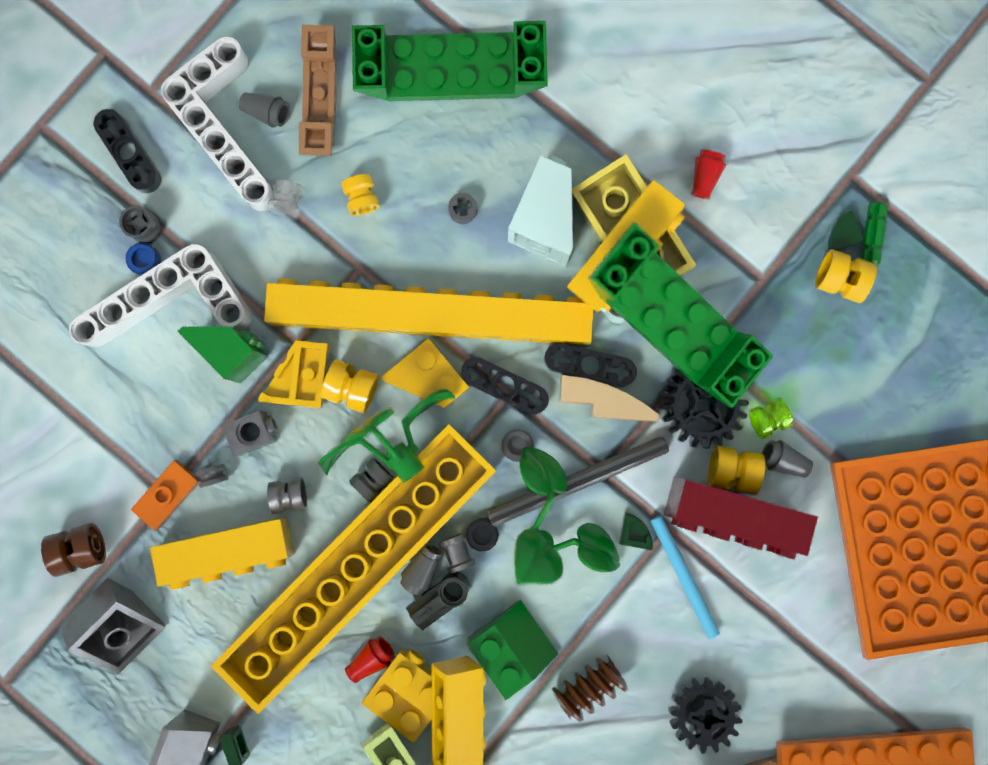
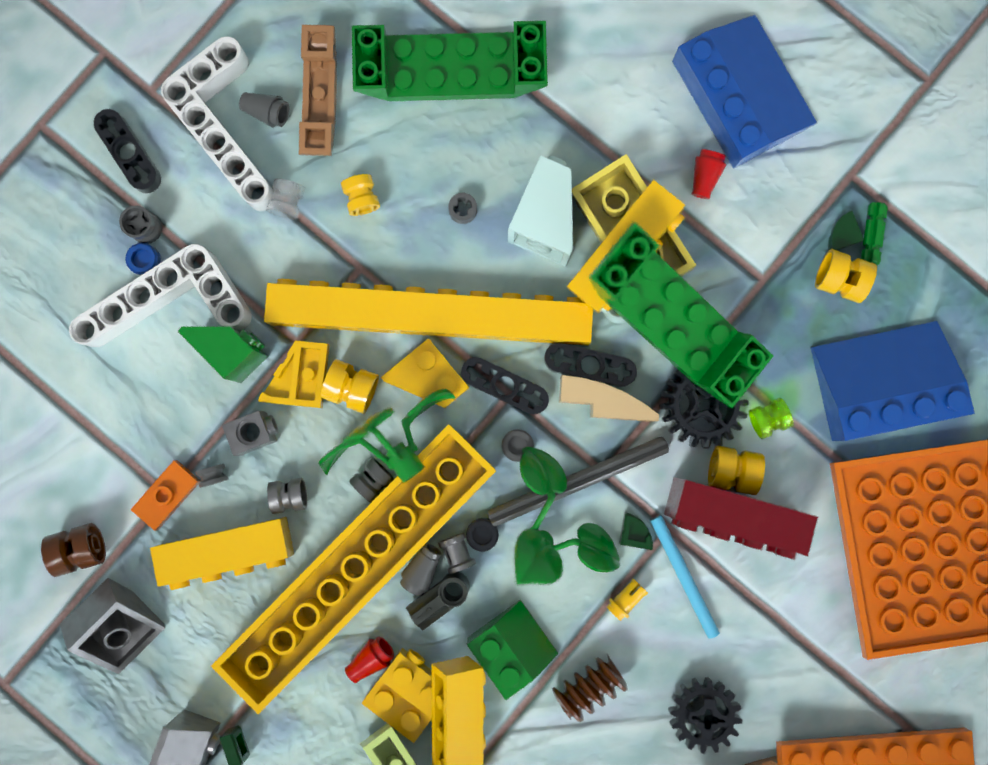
dark grey cone [762,440,813,478] -> none
none -> yellow pin [607,578,648,621]
none -> blue slope [672,15,817,169]
none -> blue slope [811,321,975,441]

